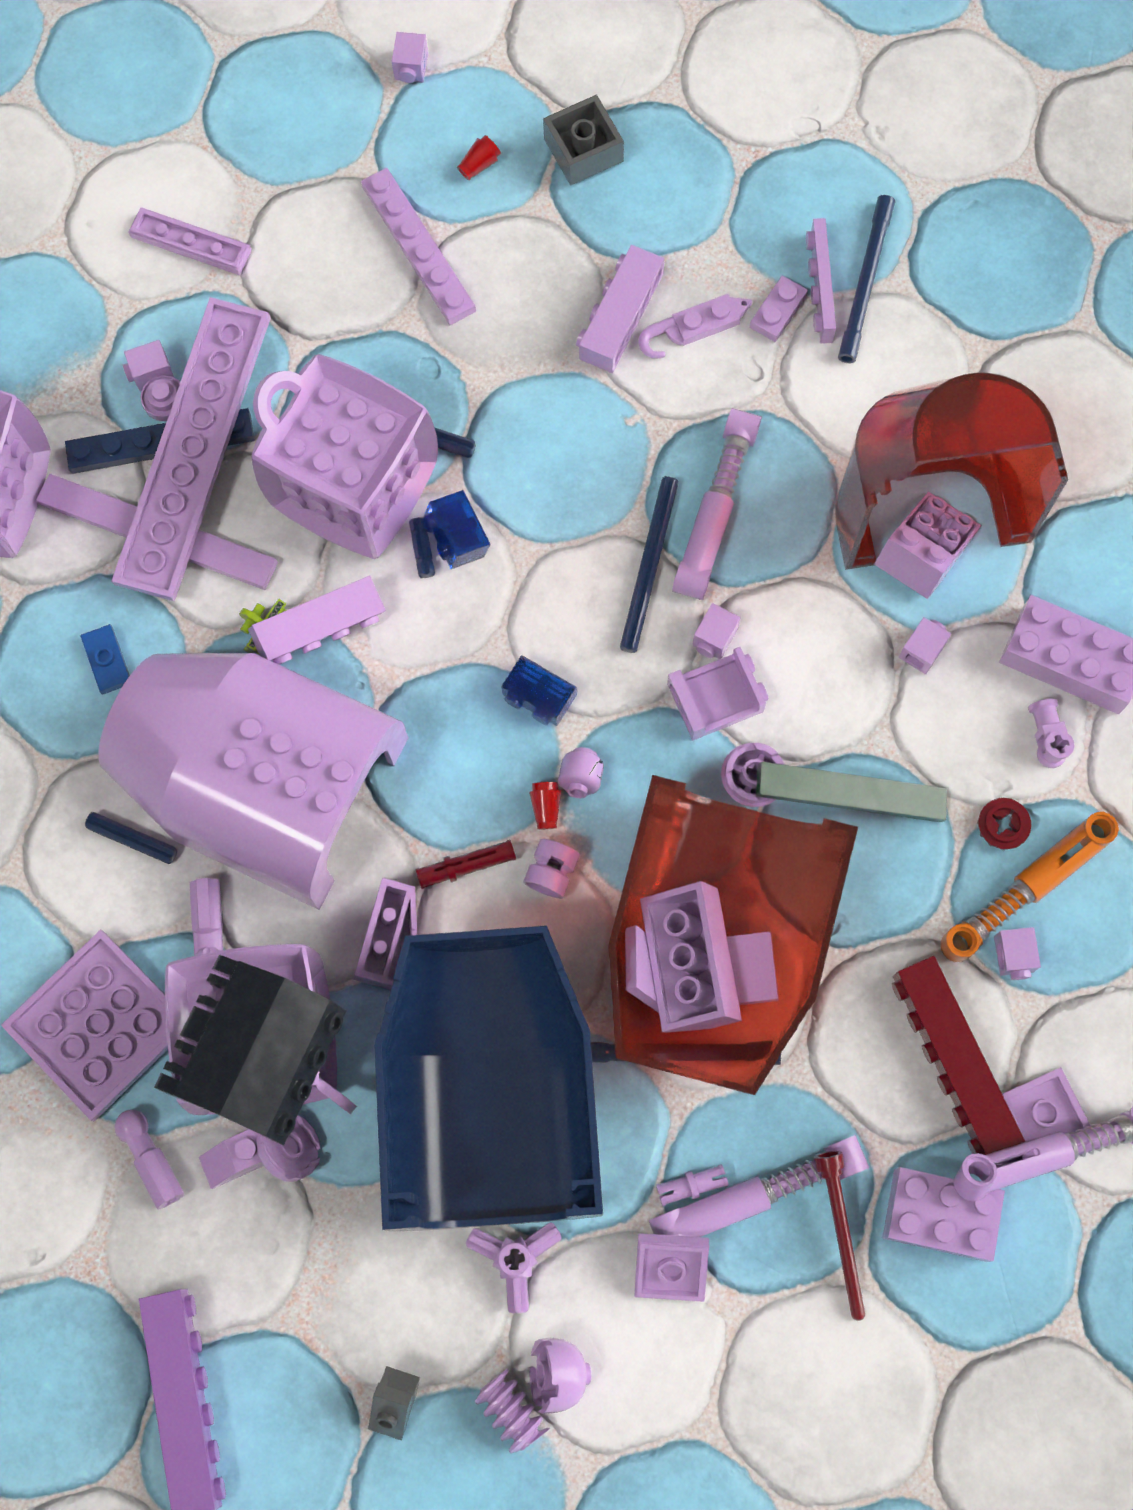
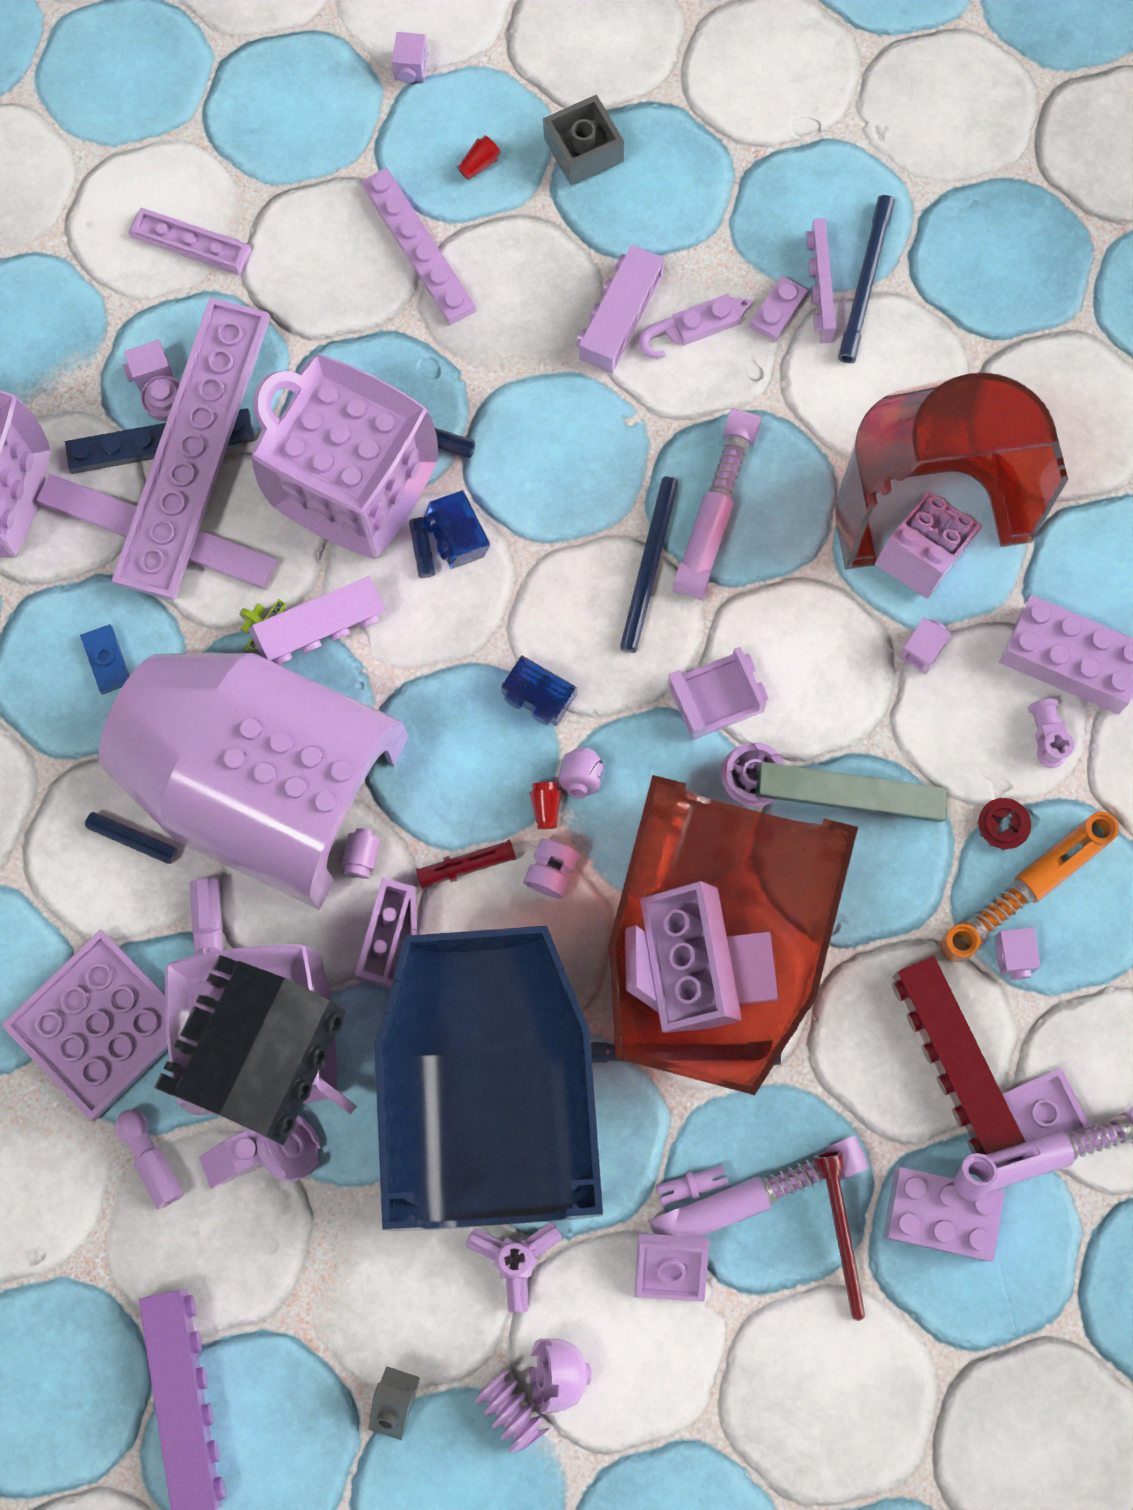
lavender brick [693,603,741,659] -> none
none -> lavender brick [342,828,380,879]

